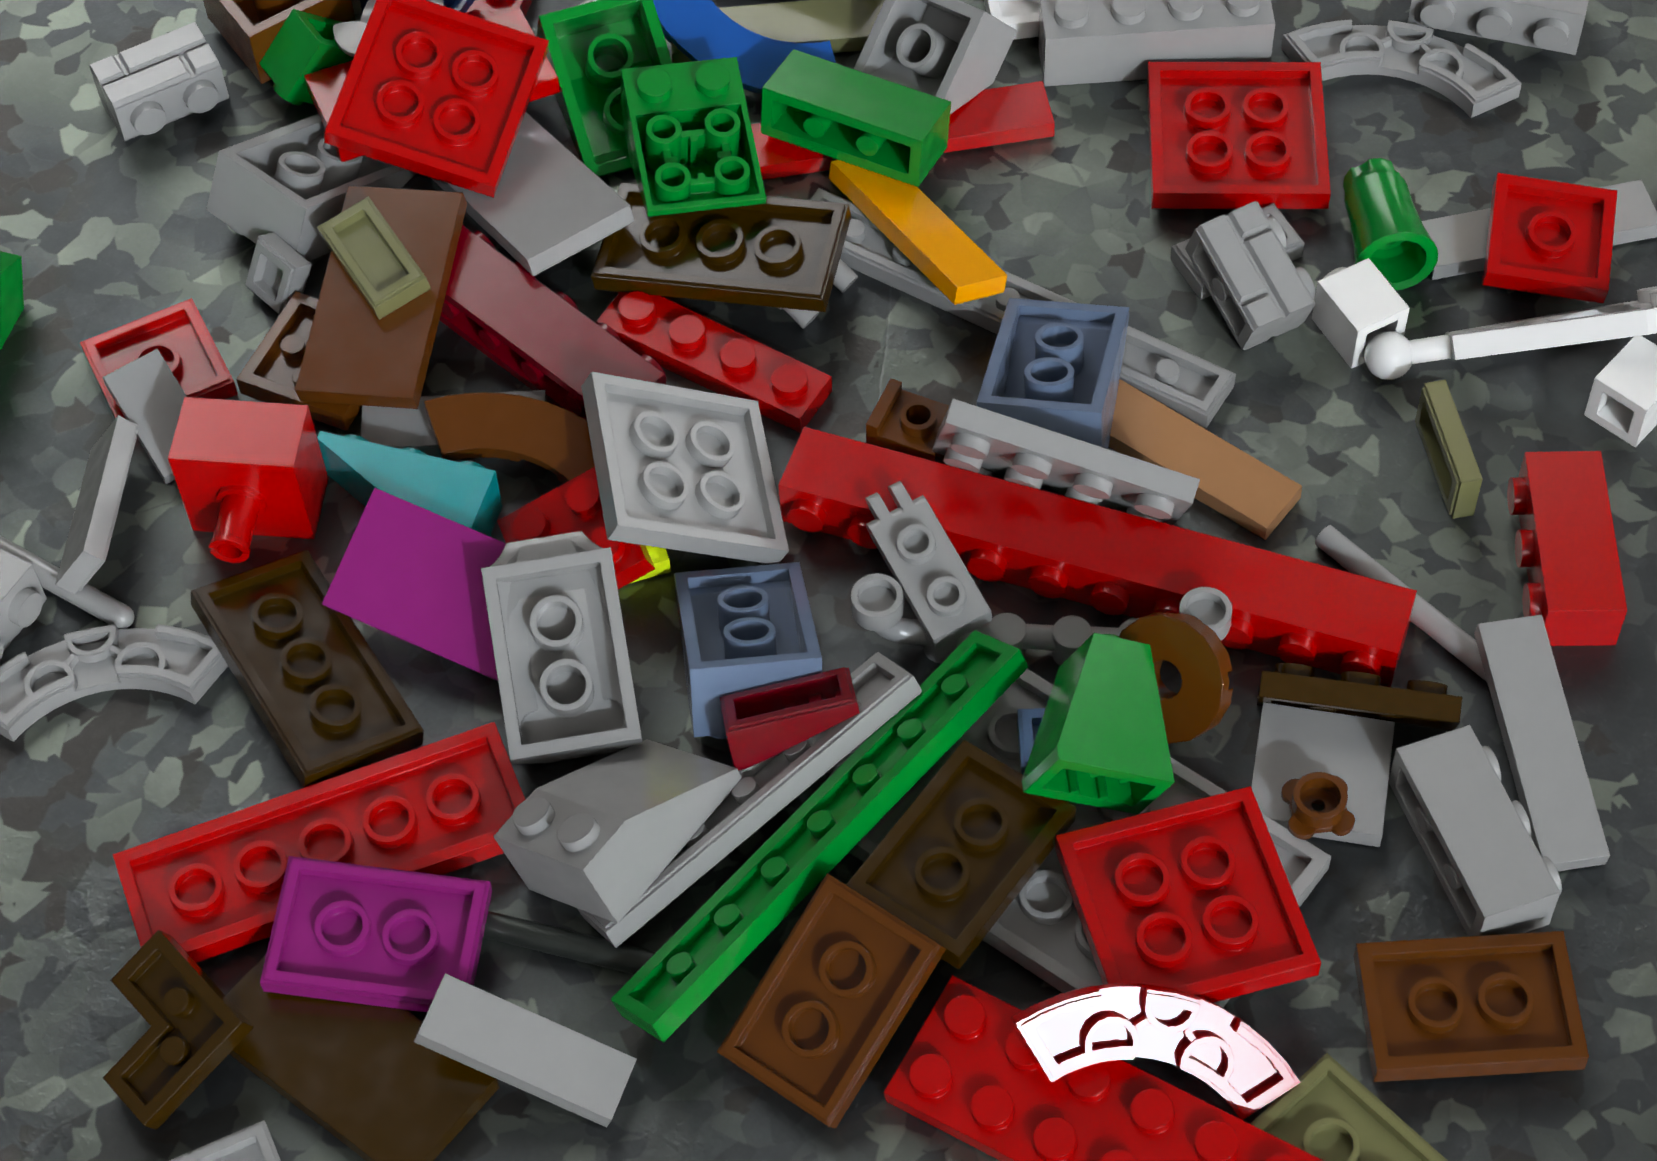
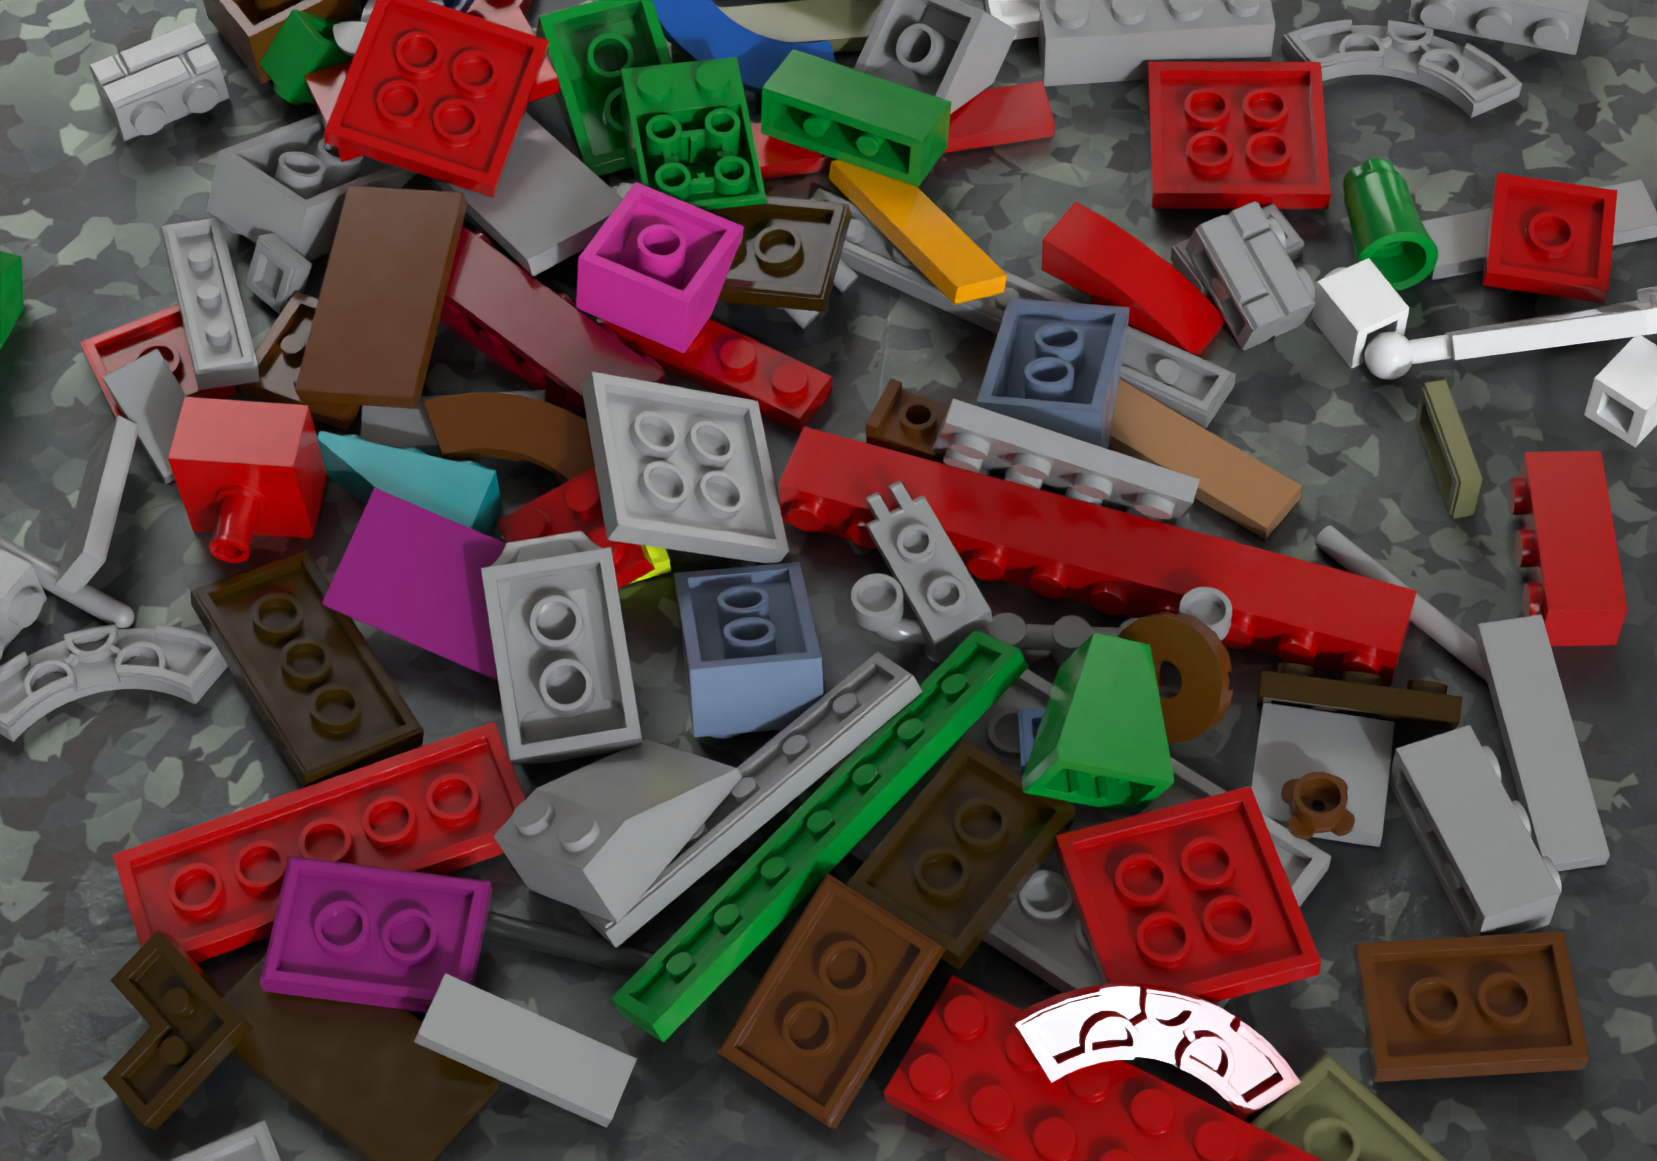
olive tile [317,196,431,320] -> none
dark red slope [720,667,860,771] -> none
none -> light grey tile [162,218,259,391]
none -> dark pink slope [576,182,744,353]
none -> red slope [1041,201,1225,357]

